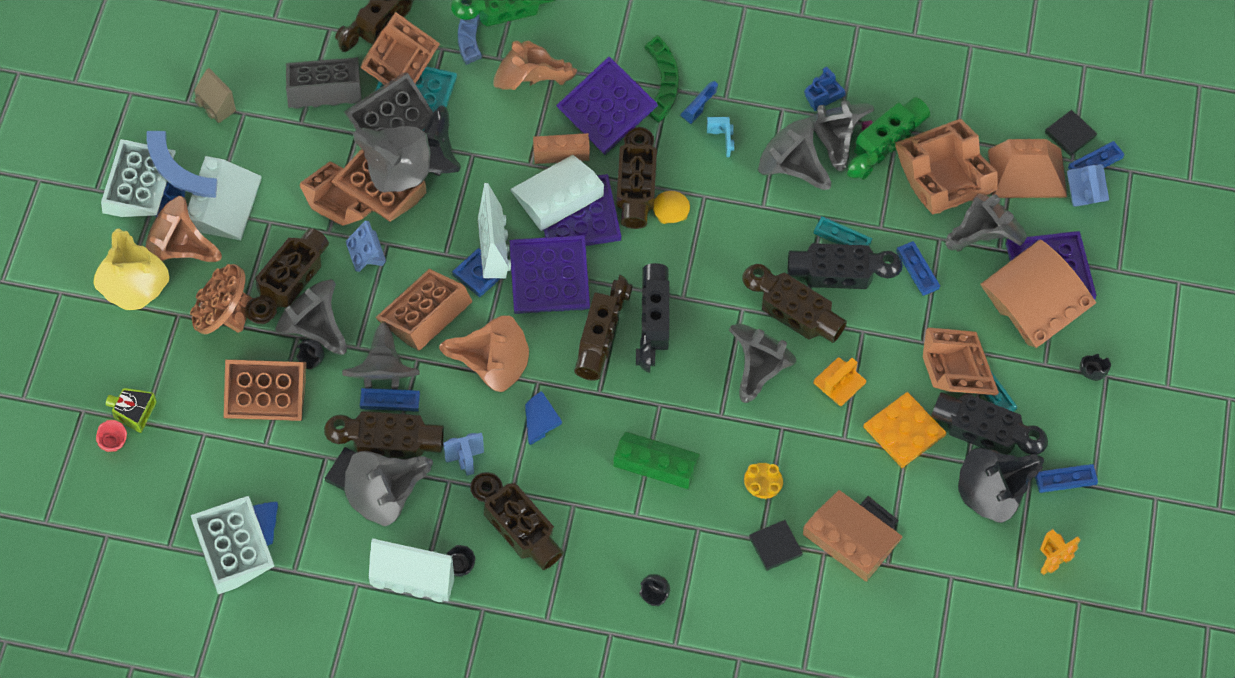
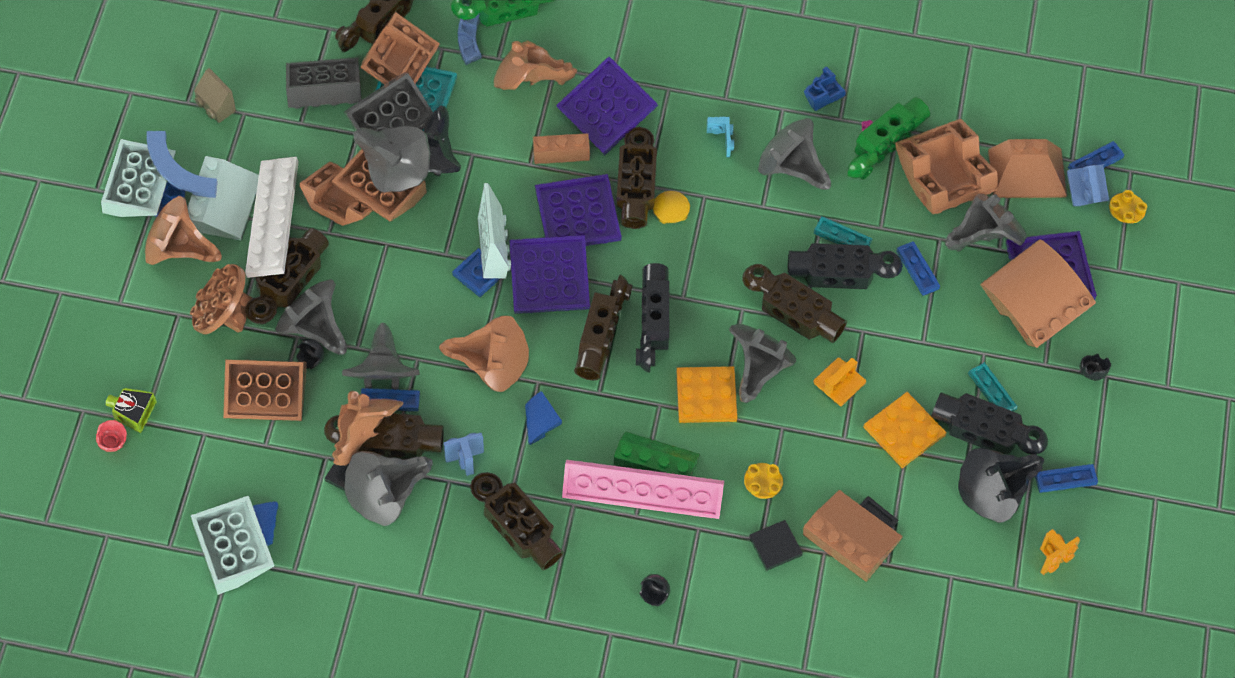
light yellow animal [93,229,169,310] -> none
medium blue bracket [346,221,386,272] -> none
light aqua slope [369,539,454,602] -> none
nougat slope [376,269,473,351] -> none
black hair [446,545,476,577] -> none
light aqua slope [511,155,604,231] -> none
green tile [645,35,679,123] -> none
blue slope [680,81,718,124] -> none
dark grey animal [808,100,874,172] -> none
nougat slope [923,327,999,395] -> none
black tile [1045,110,1097,156] -> none
none -> white plate [245,157,299,278]
none -> nougat animal [332,391,403,466]
none -> bright pink plate [562,460,724,519]
none -> light orange plate [676,366,737,423]
none -> yellow dish [1109,190,1147,223]

